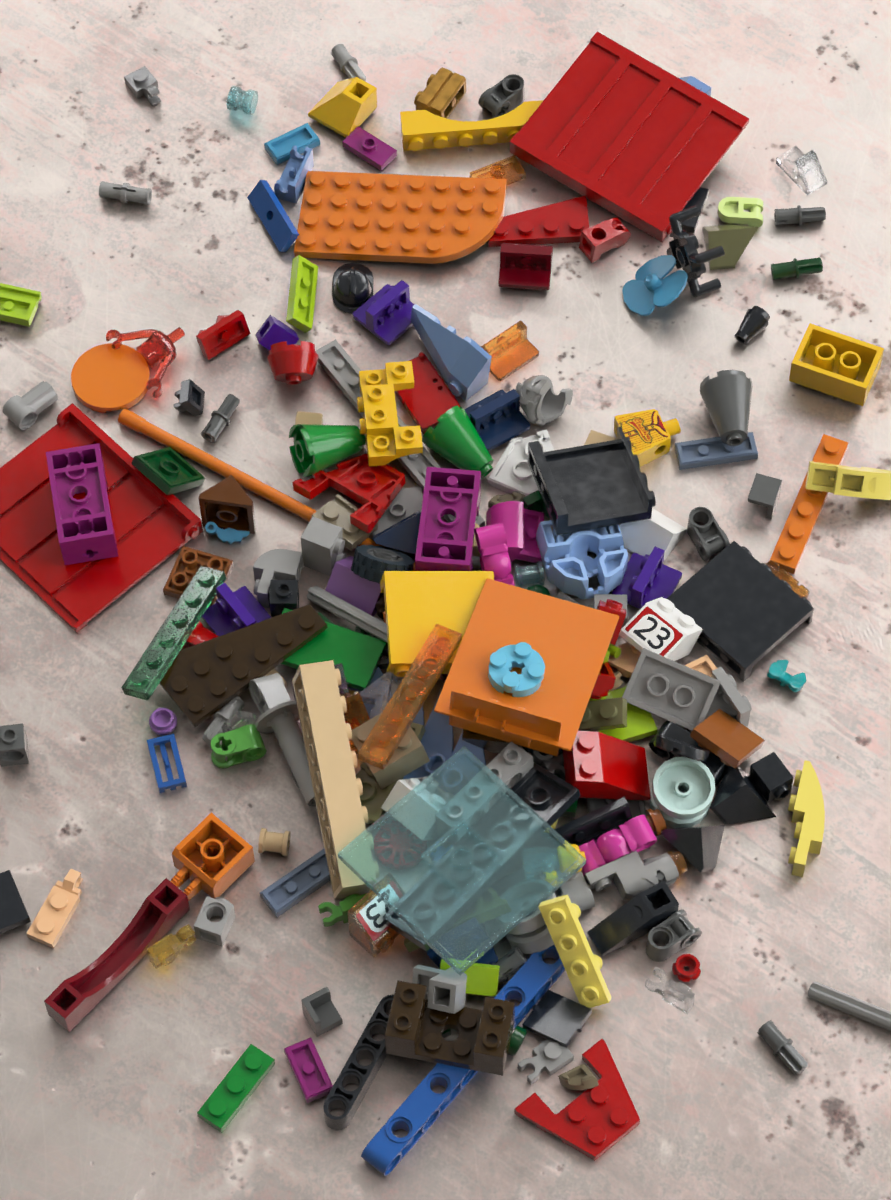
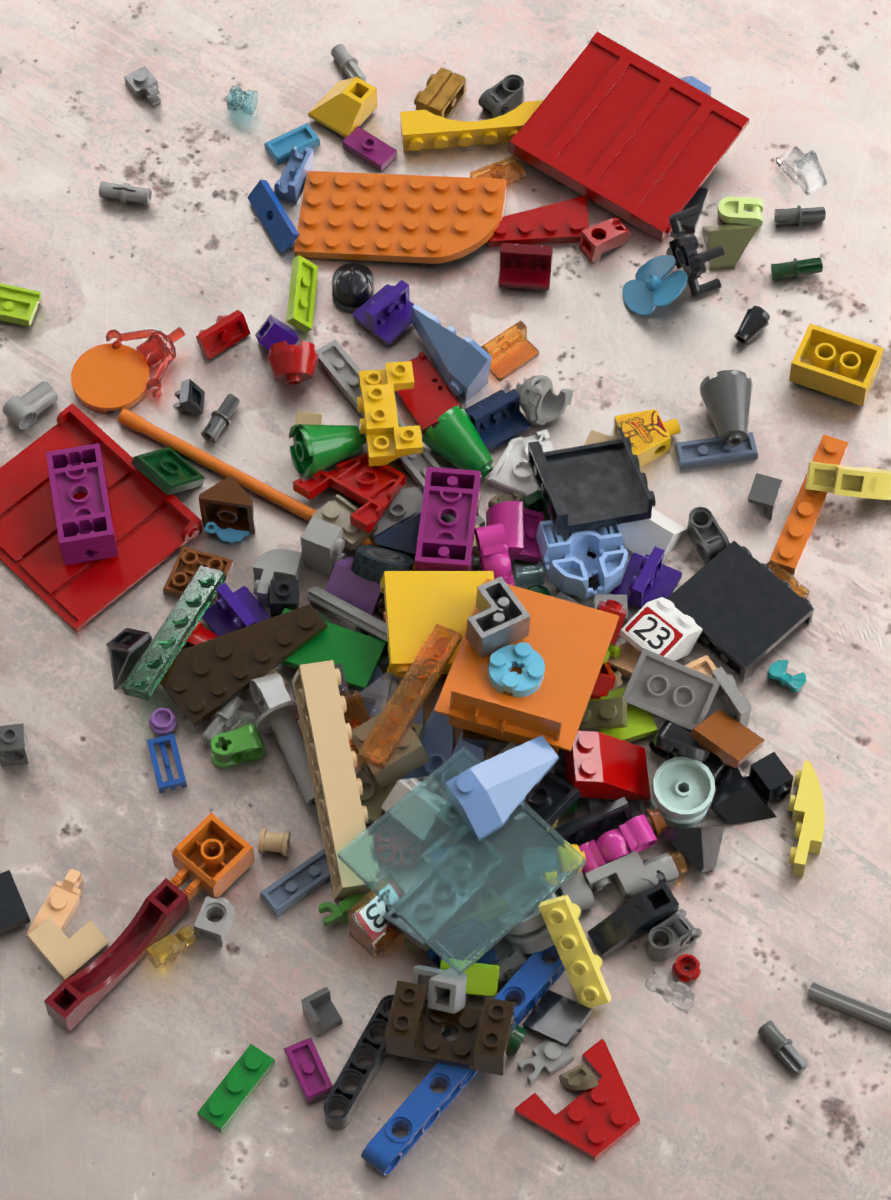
none -> tan tile [26,917,109,980]
none -> black slope [106,628,155,690]
none -> wedge [445,735,559,841]
none -> flat silver brick [466,576,531,658]

